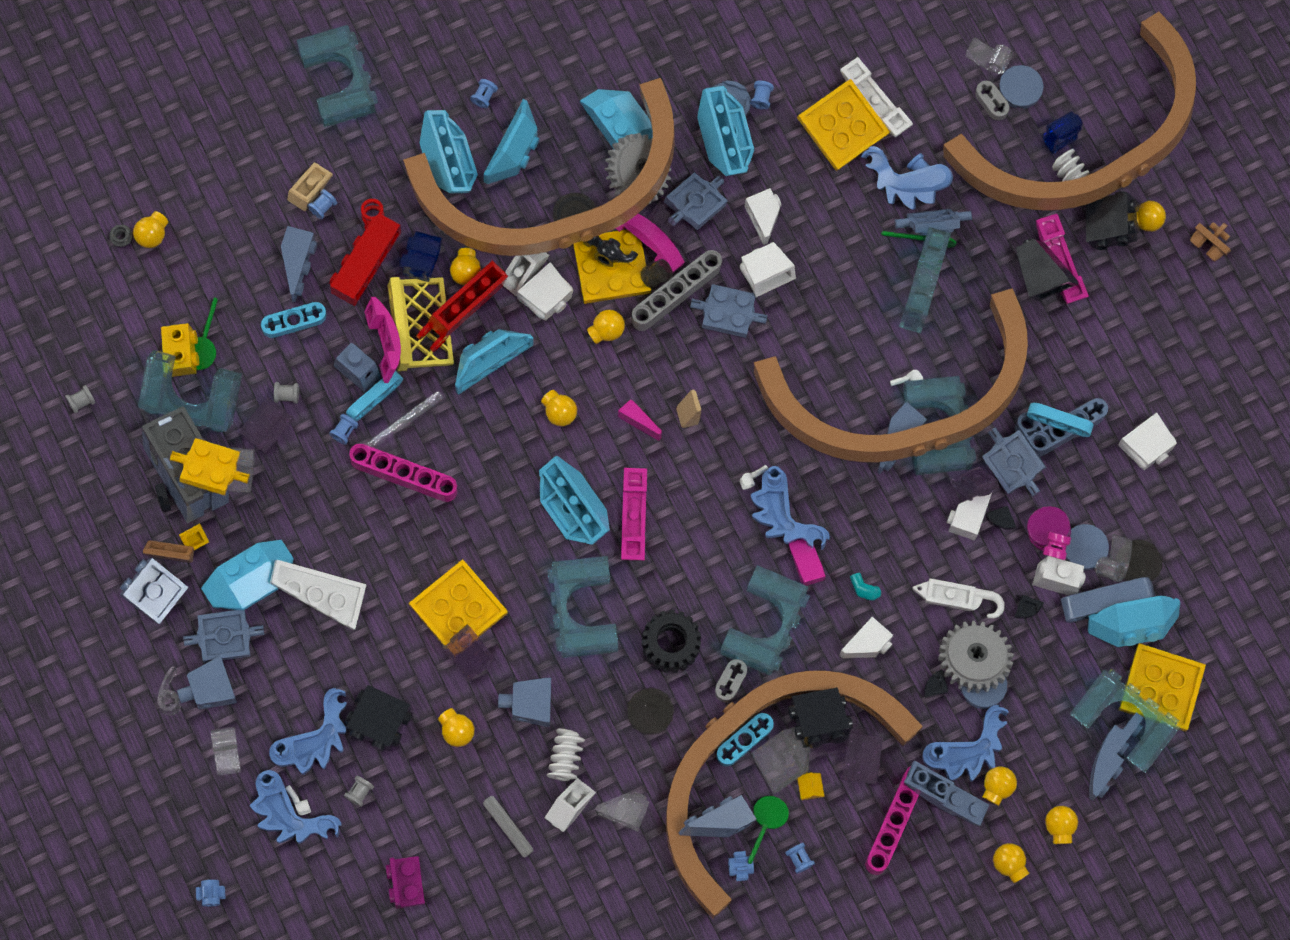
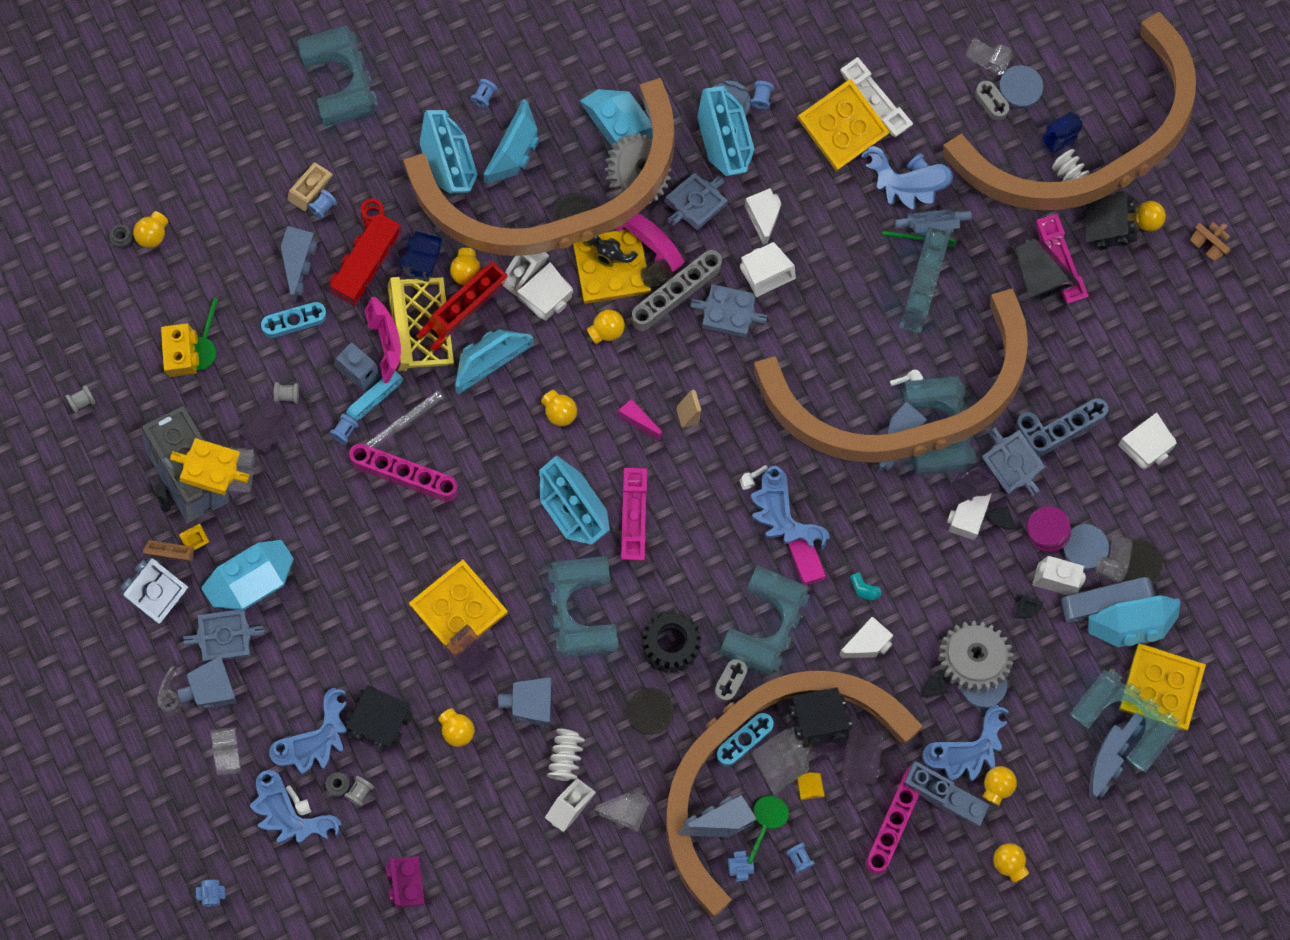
clear light blue arch [138,350,242,432] -> none
white wing [270,560,366,630] -> none
light grey axle [483,796,533,858] -> none
white plate [912,578,1005,619] -> none
medium azure beam [1027,403,1094,437] -> none
dark pink wheel [1043,531,1071,560] -> none
yellow piece [1045,806,1078,844] -> none
none -> dark grey plate [326,772,350,796]

